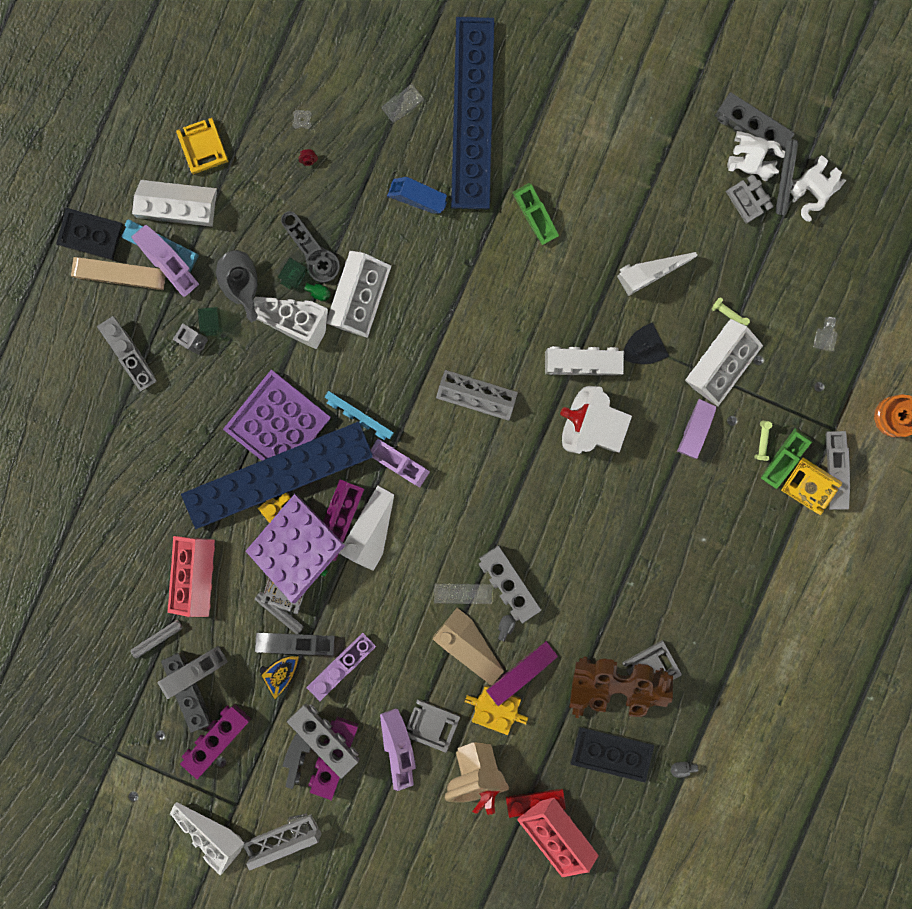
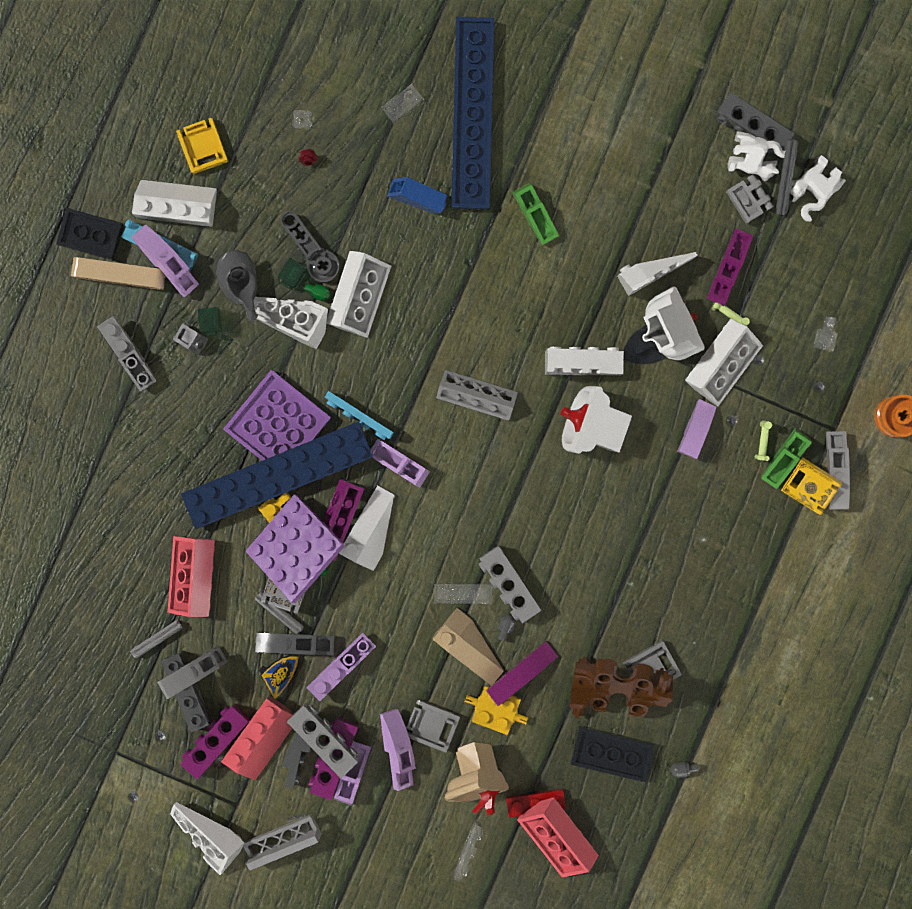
none -> coral slope [221,695,295,780]
none -> lavender slope [334,741,371,805]
none -> clear plate [453,820,484,882]
none -> white piece [642,287,704,360]
none -> magenta slope [707,228,753,306]

